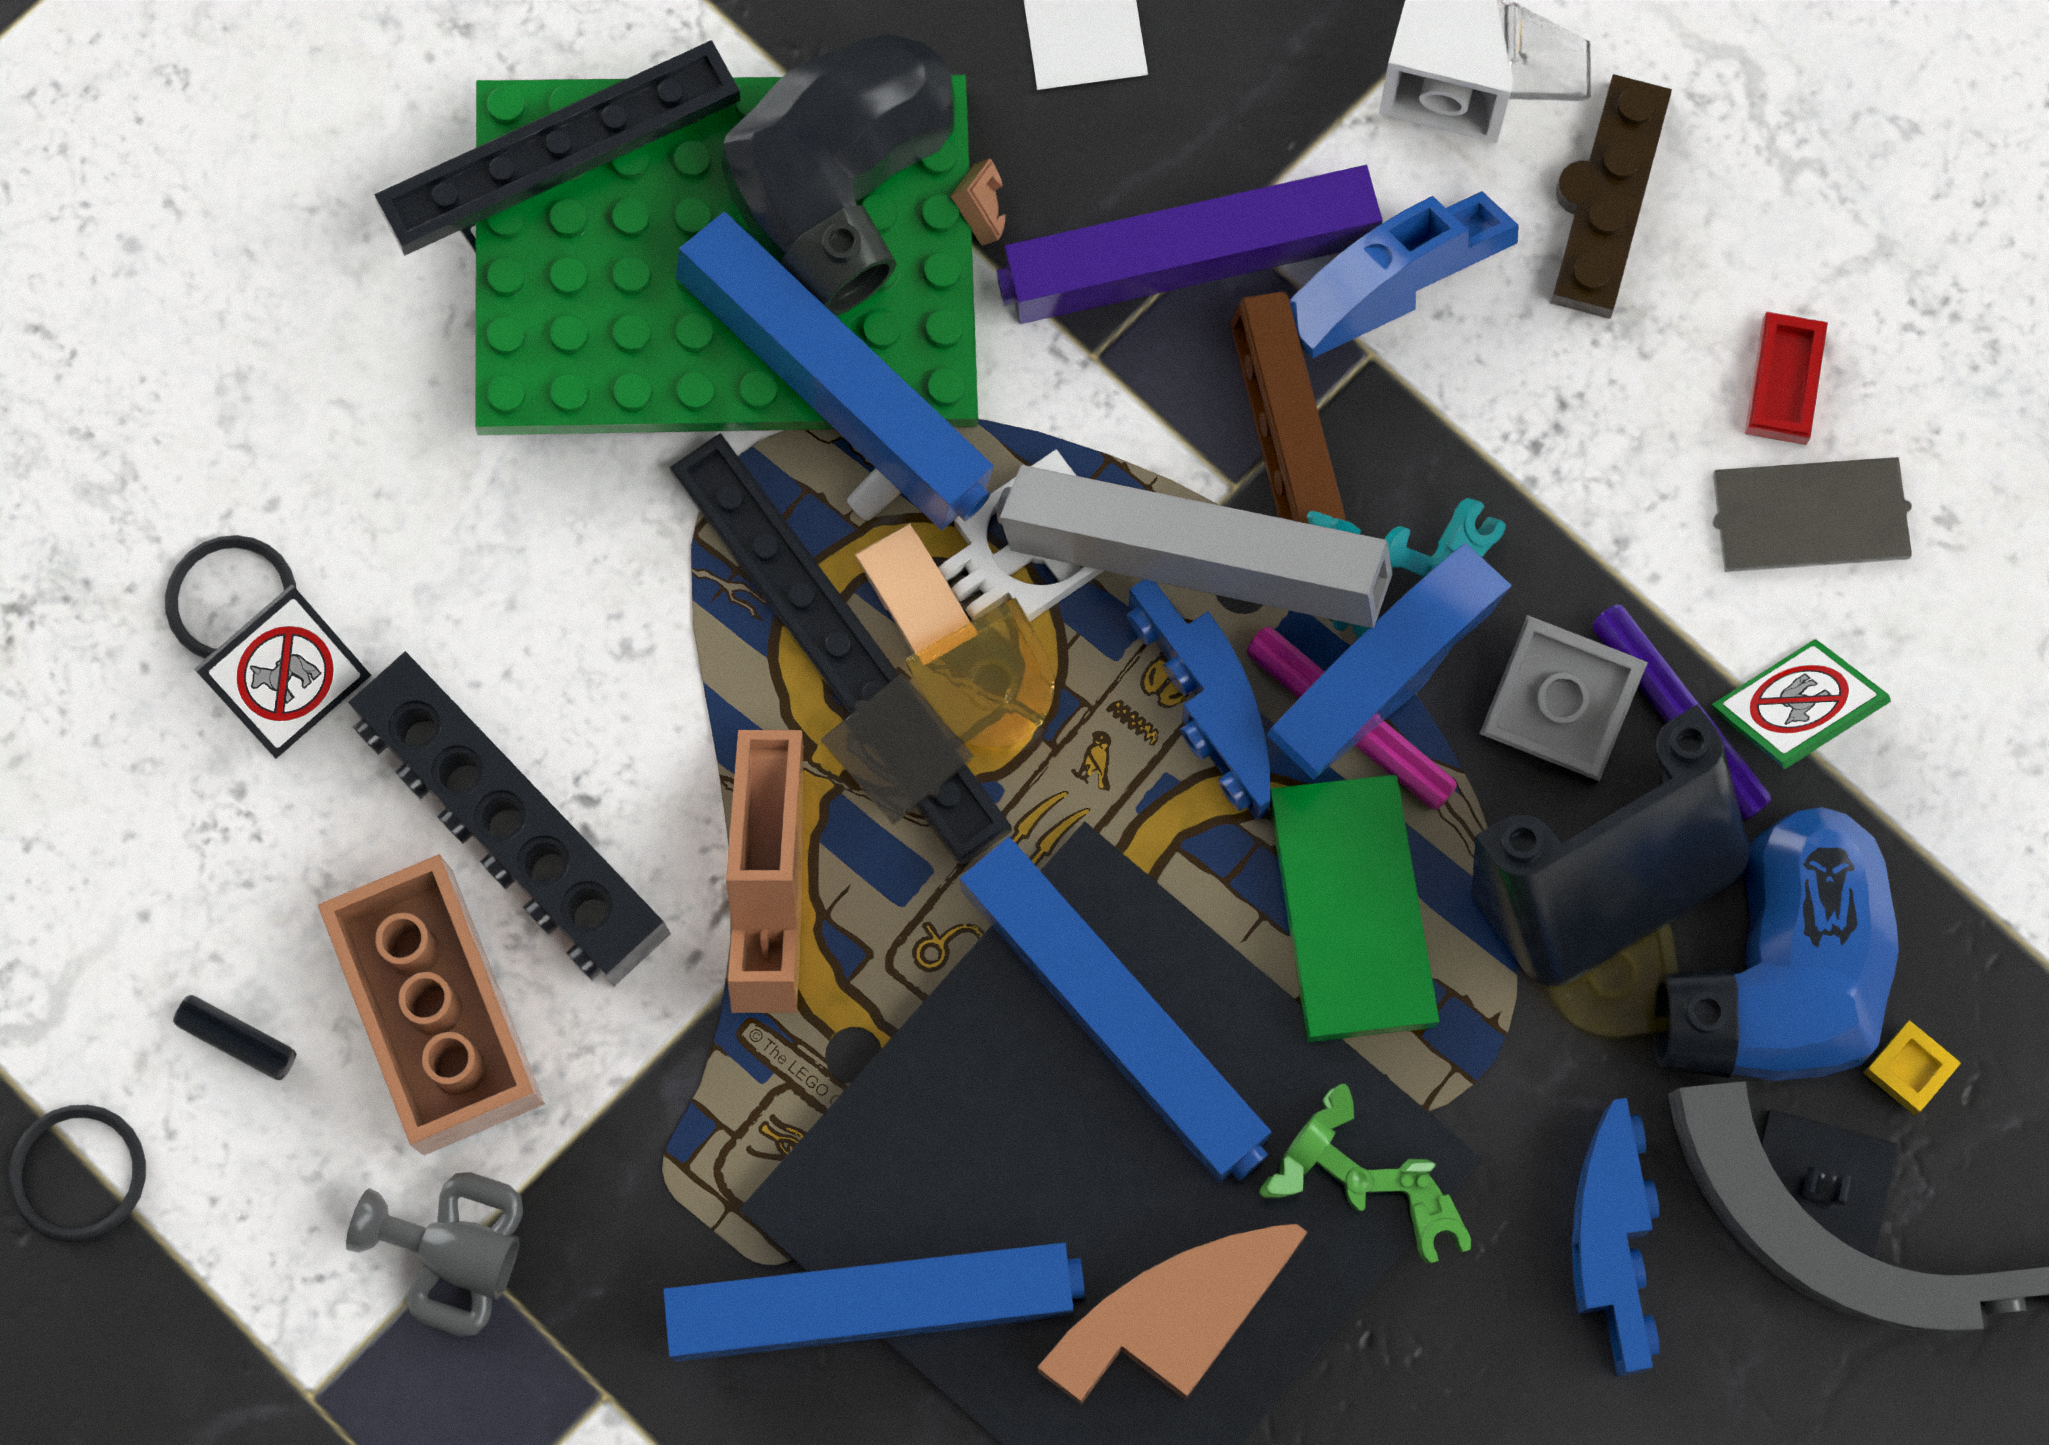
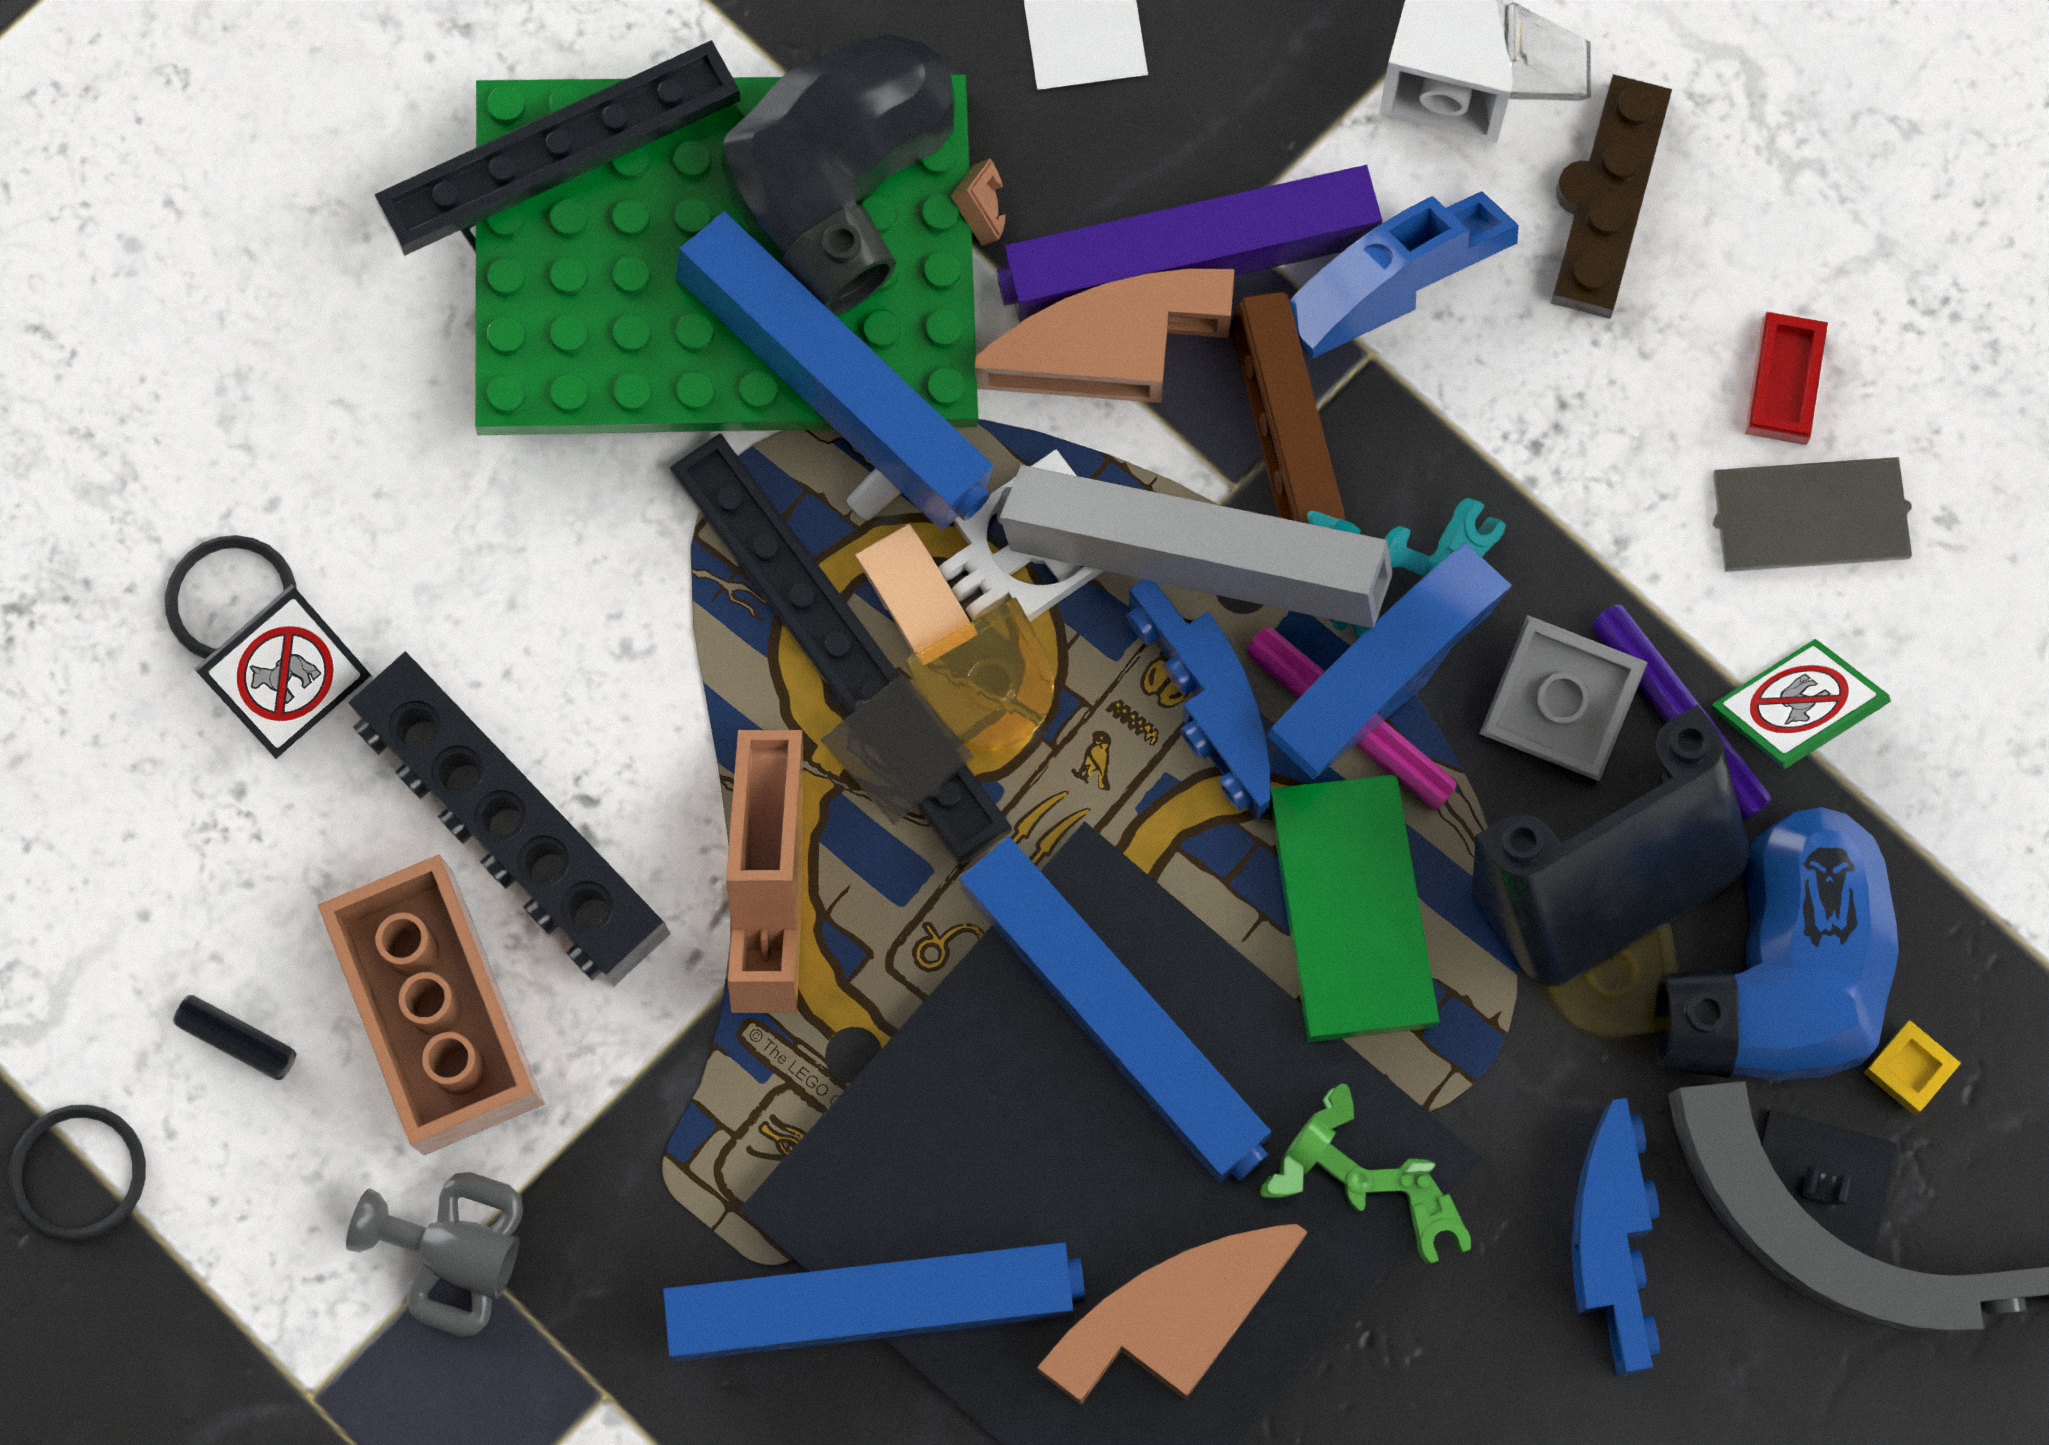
none -> nougat slope [975,269,1235,403]

